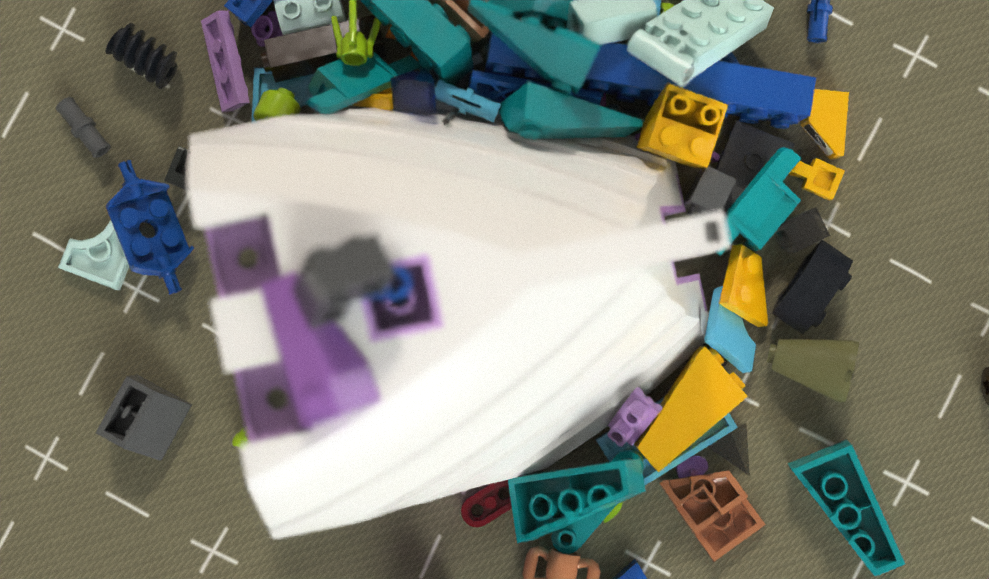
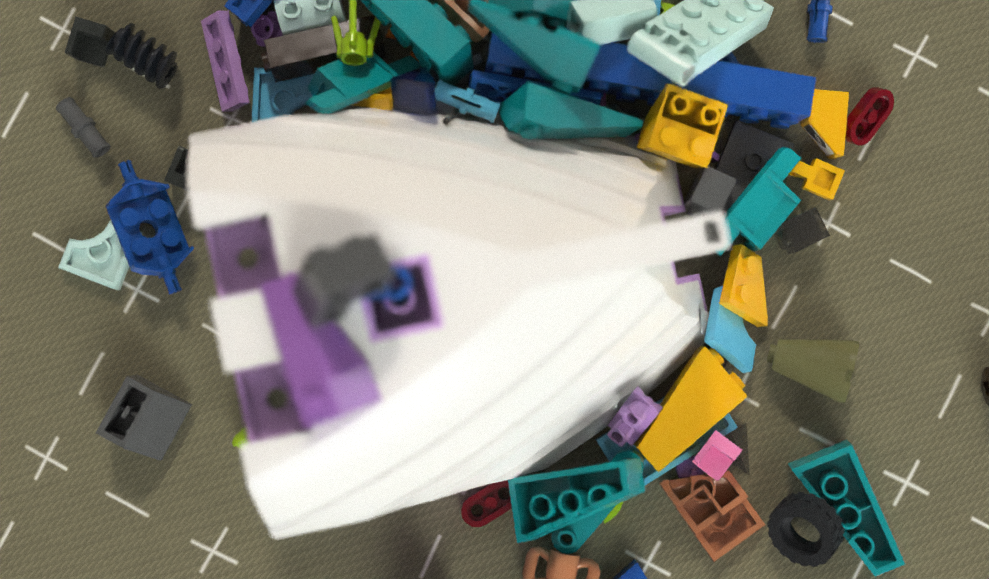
lime head [253,87,301,121] -> none
black brick [772,239,853,335] -> none
none -> pearl dark grey panel [65,17,115,67]
none -> bright pink panel [692,430,742,481]
none -> black tyre [767,492,844,567]
none -> dark red plate [845,87,894,146]

